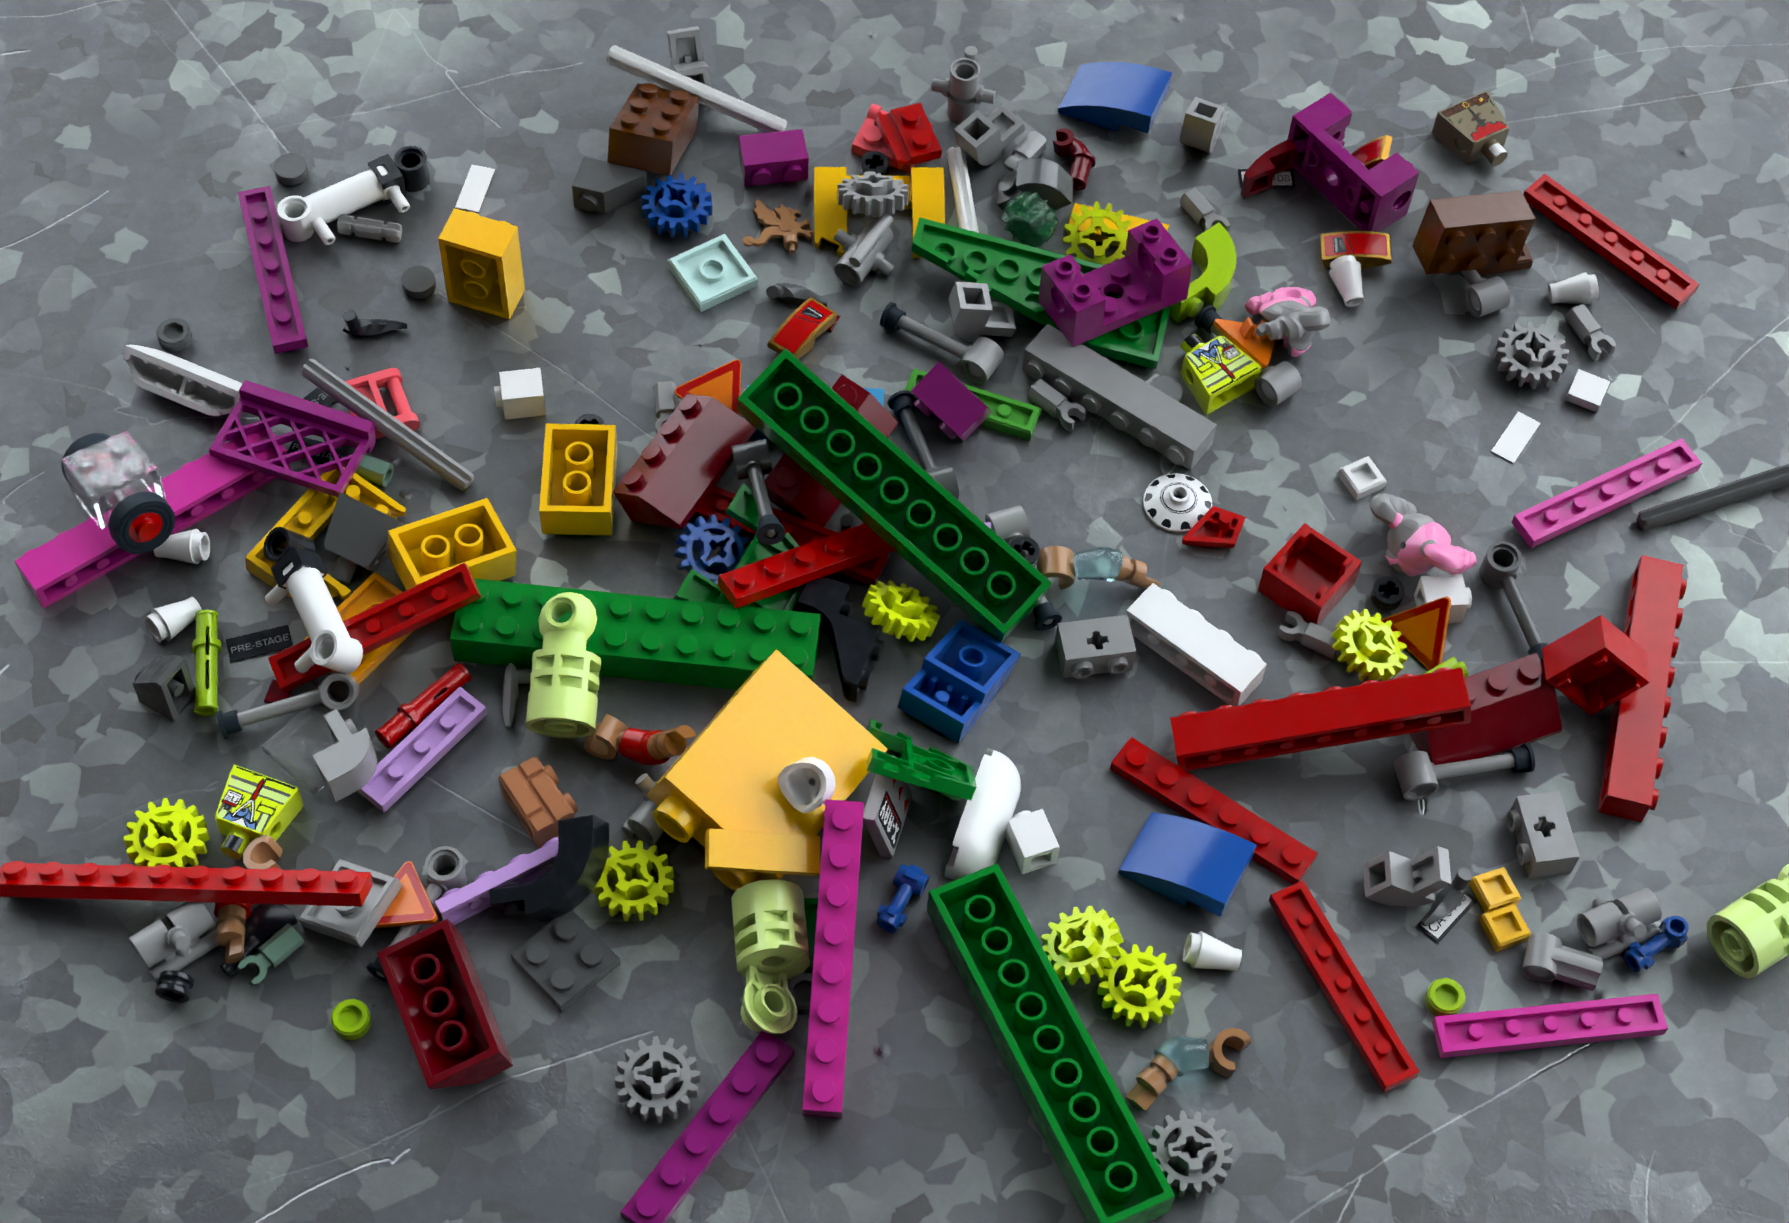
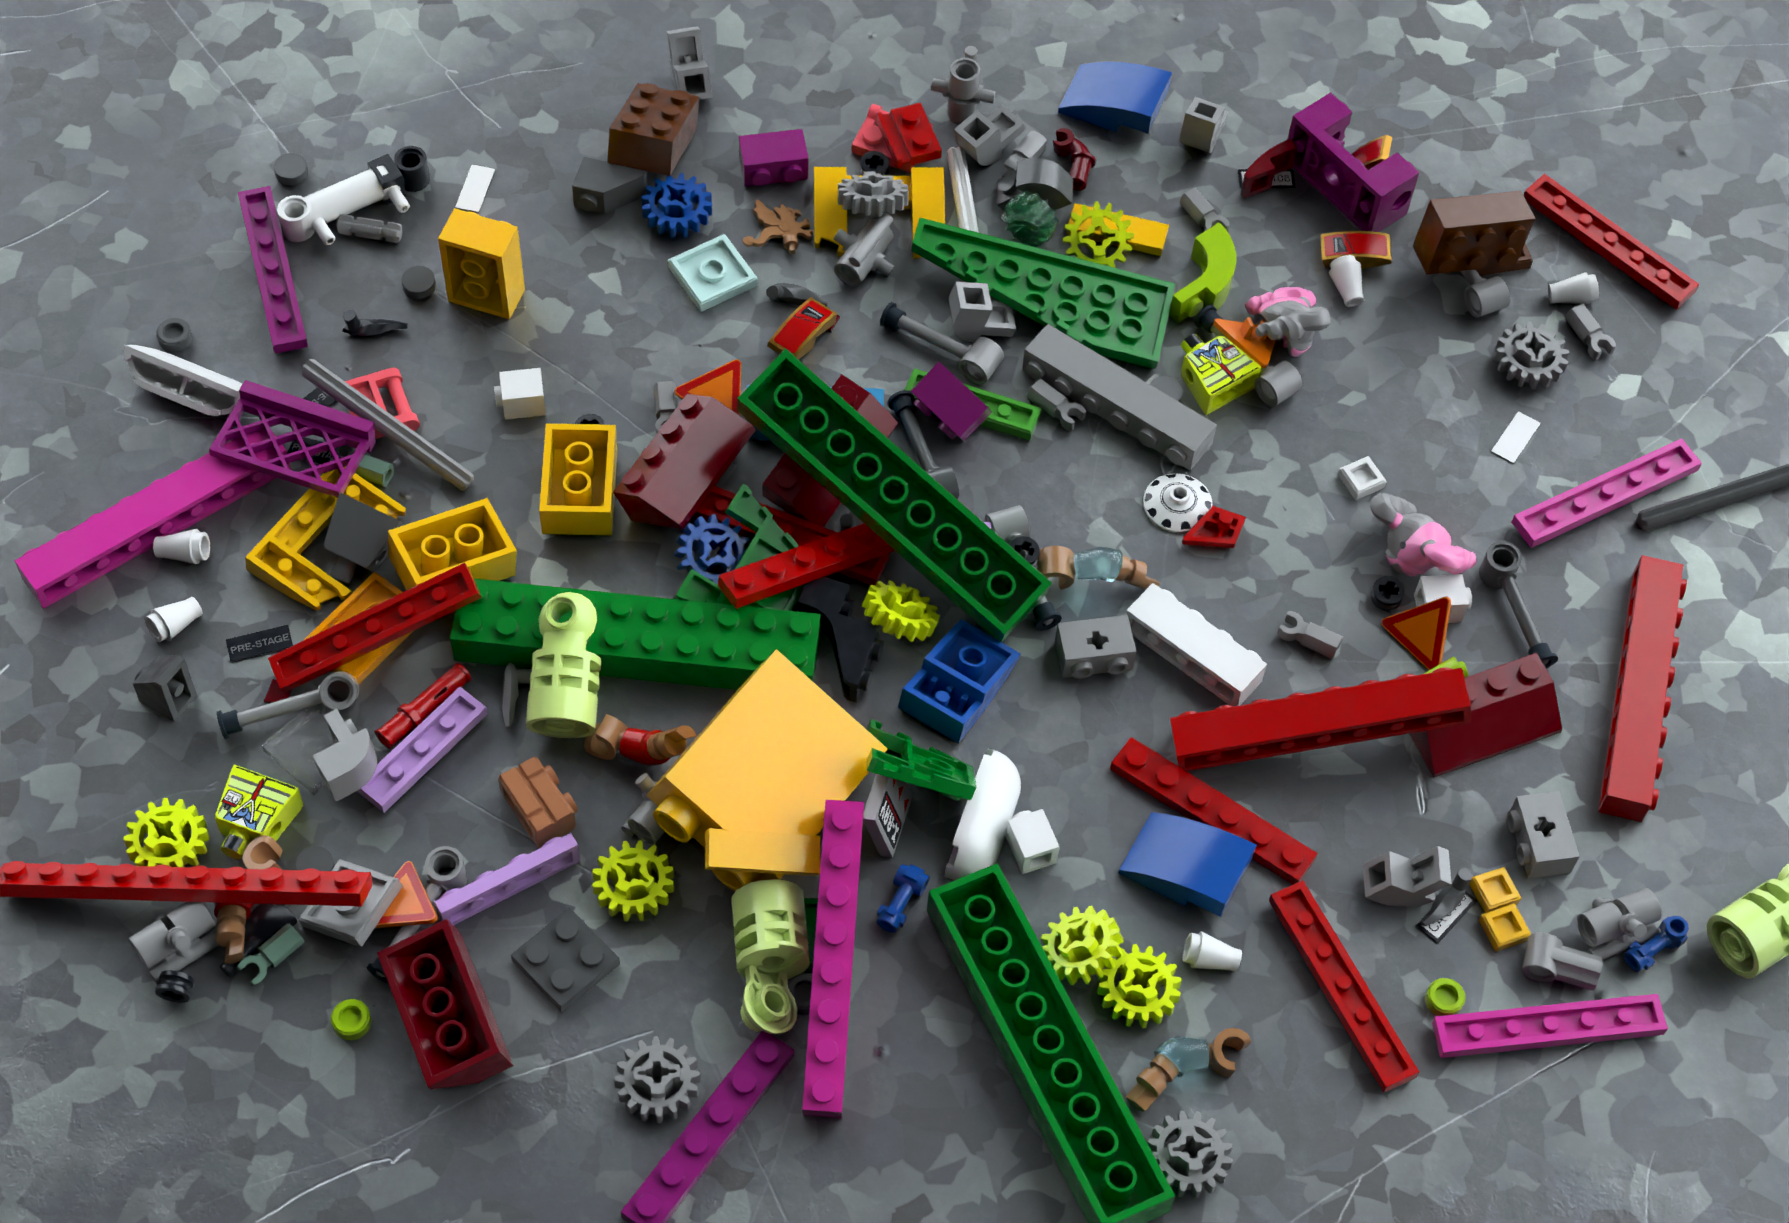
brick [61,431,175,554] -> none
lime pin [192,609,221,716] -> none
white piece [263,527,363,674] -> none
black arch [489,815,609,922] -> none
white axle [606,45,787,133] -> none
dark grey piece [731,439,785,545] -> none
white piece [777,757,836,813] -> none
magenta plate [1038,218,1193,347] -> none
red container [1258,523,1362,625] -> none
neon yellow gear [1332,609,1407,681] -> none
light grey piece [1393,743,1535,801] -> none
dark tan torso [1432,90,1509,166] -> none
red container [1542,615,1650,715] -> none
white tile [1565,369,1610,412] -> none

